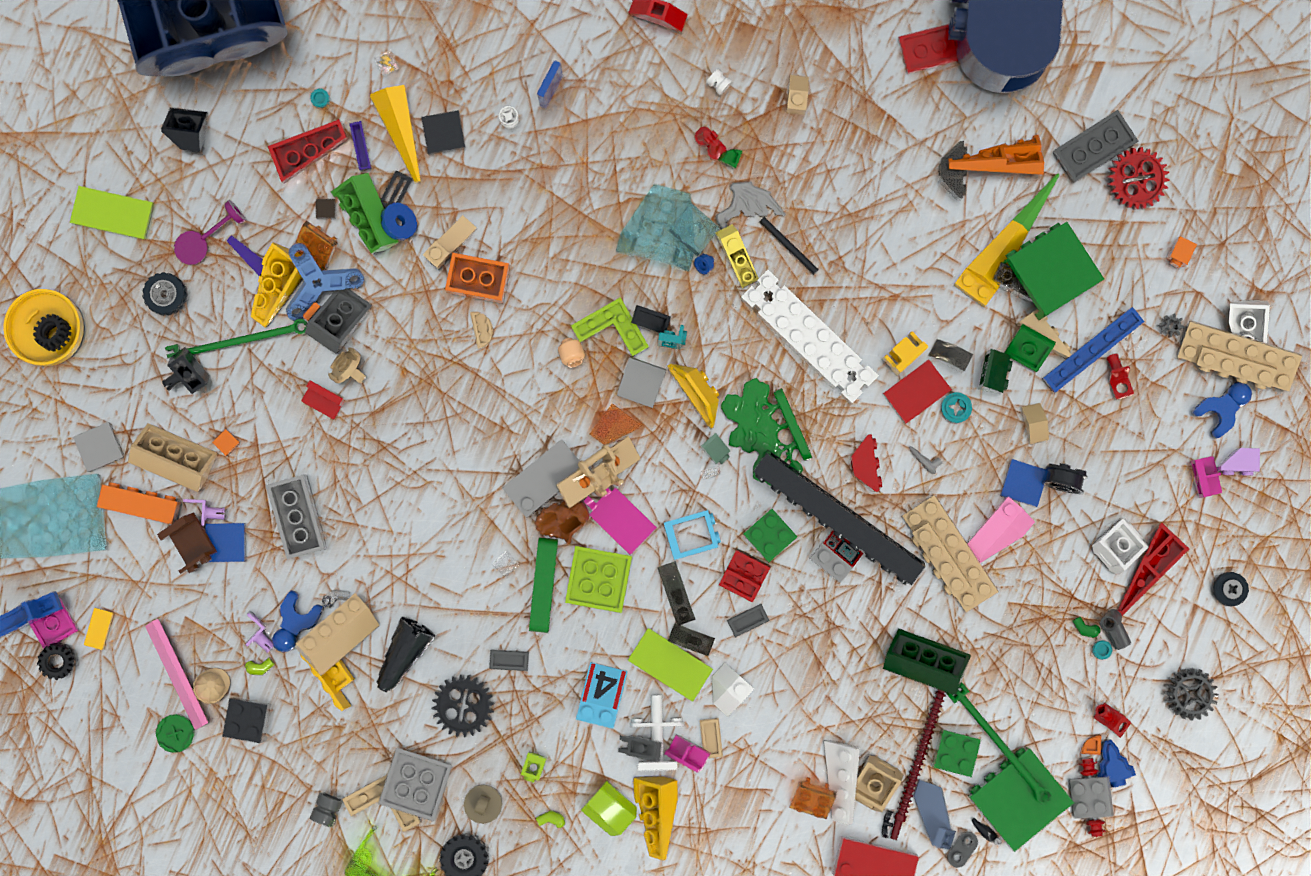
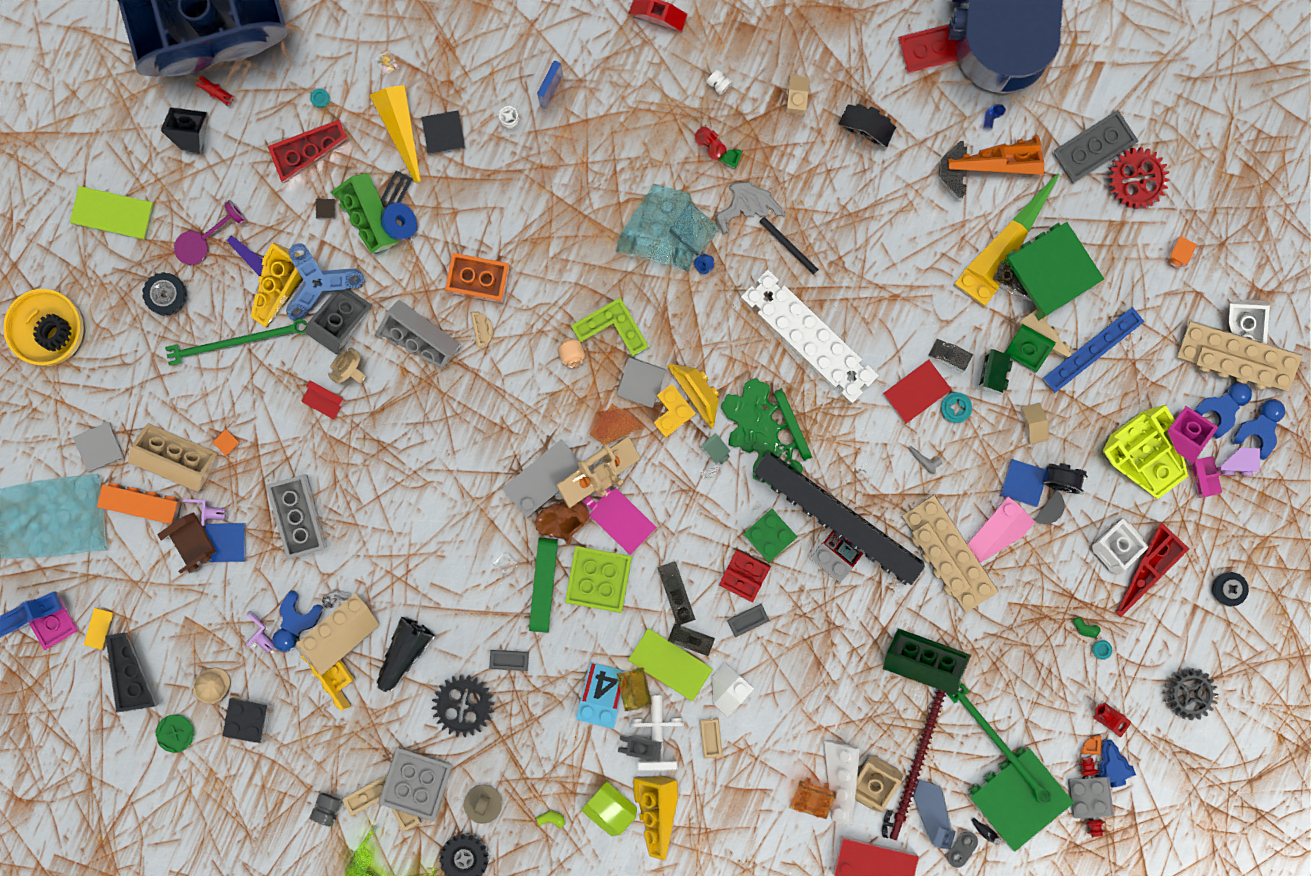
black tyre [37,643,75,680] -> none
bright pink tile [145,619,208,730] -> none
black brick [162,347,209,394] -> none
lime arm [245,657,275,675] -> none
clear orange plate [295,221,338,271] -> none
orange tile [303,302,321,321] -> none
dark purple piece [349,121,371,170] -> none
tan slope [423,215,477,269] -> none
lime brick [520,751,547,783] -> none
black tile [631,305,671,333] -> none
teal bracket [658,325,687,350] -> none
medium azure window [664,510,721,560] -> none
dark pink panel [664,735,711,773] -> none
light yellow slope [715,224,759,288] -> none
red slope [850,434,882,493] -> none
yellow panel [882,331,929,376] -> none
green brick [931,729,981,778] -> none
dark grey piece [1100,609,1132,650] -> none
red bracket [1107,353,1134,400] -> none
dark grey gear [1159,313,1185,338] -> none
none -> black wedge [105,632,157,713]
none -> red pin [196,76,235,106]
none -> light grey wedge [375,300,461,368]
none -> clear yellow brick [616,667,652,711]
none -> yellow brick [654,384,696,439]
none -> black brick [838,104,896,147]
none -> clear blue arm [983,104,1006,129]
none -> dark grey tile [1034,490,1065,524]
none -> neon yellow wedge [1103,405,1188,499]
none -> dark pink slope [1168,406,1218,463]
none -> blue piece [1232,399,1285,460]

